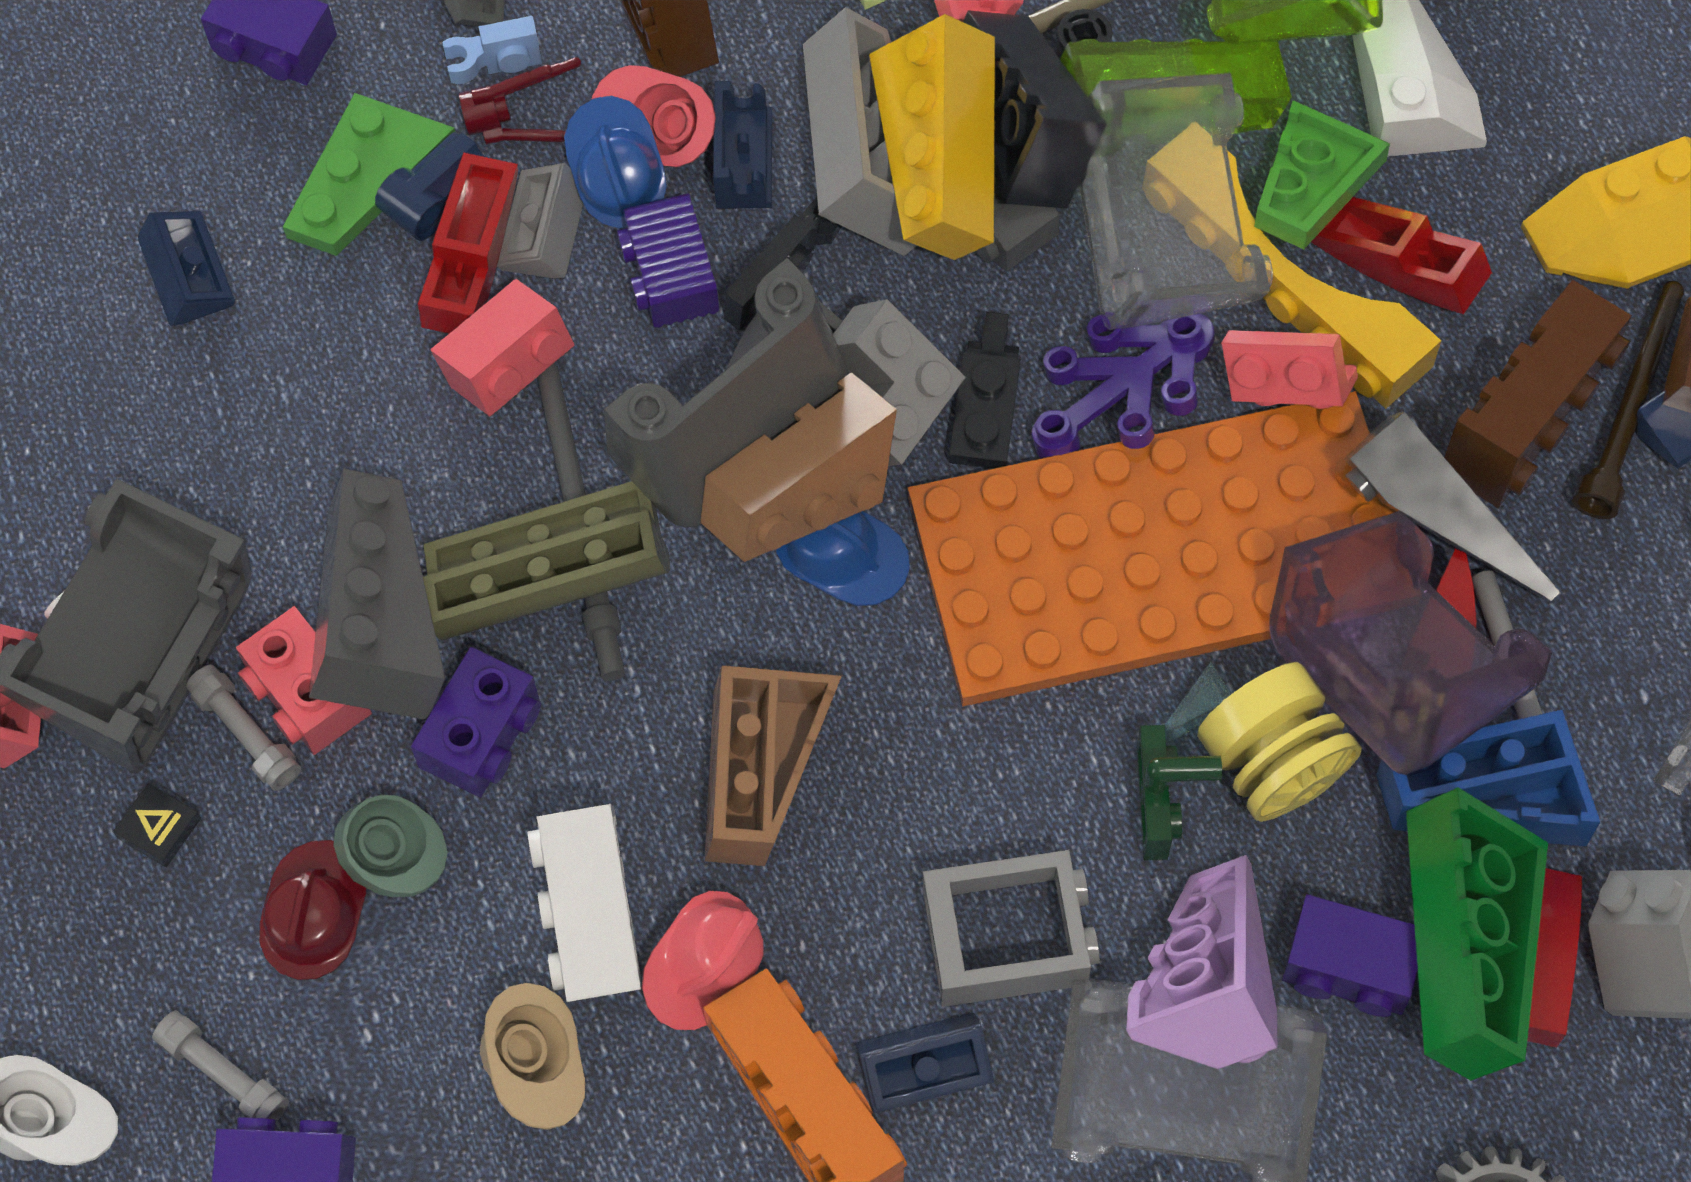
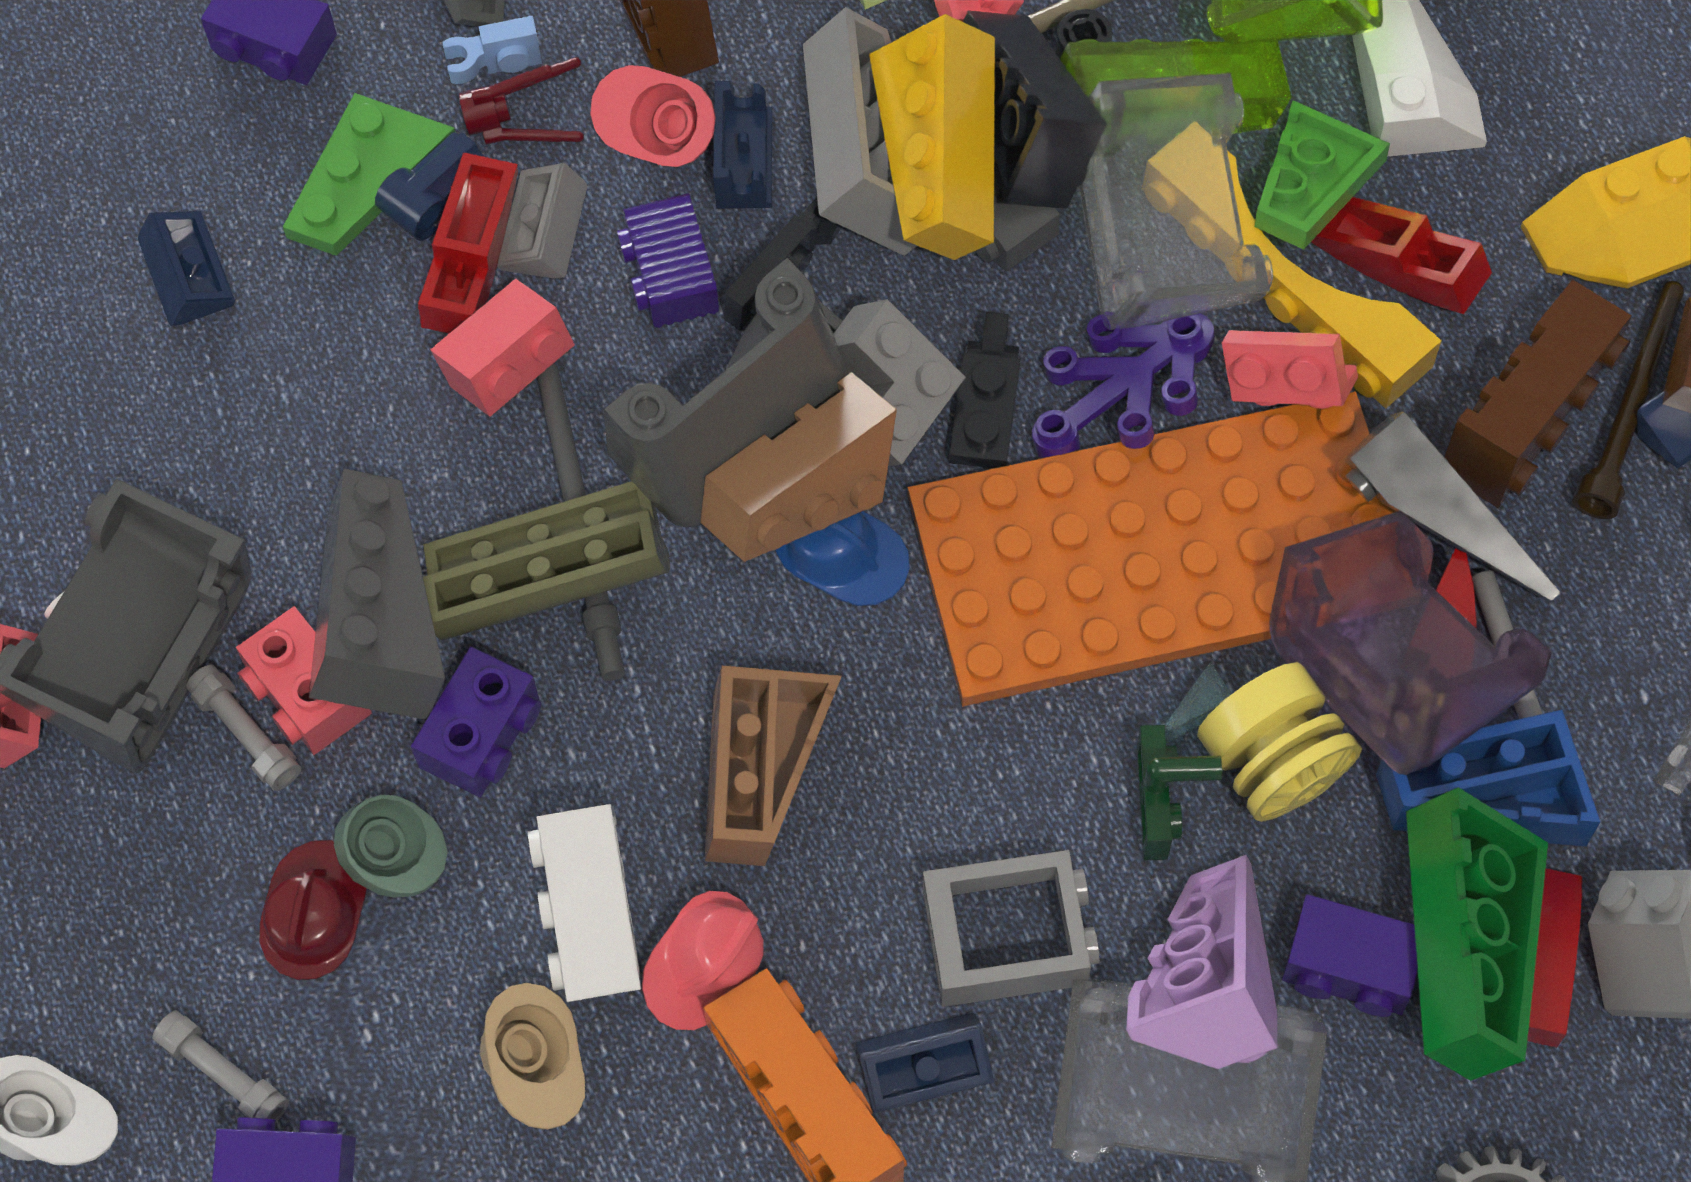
black tile [113,783,201,868] -> none
blue piece [564,96,667,229] -> none

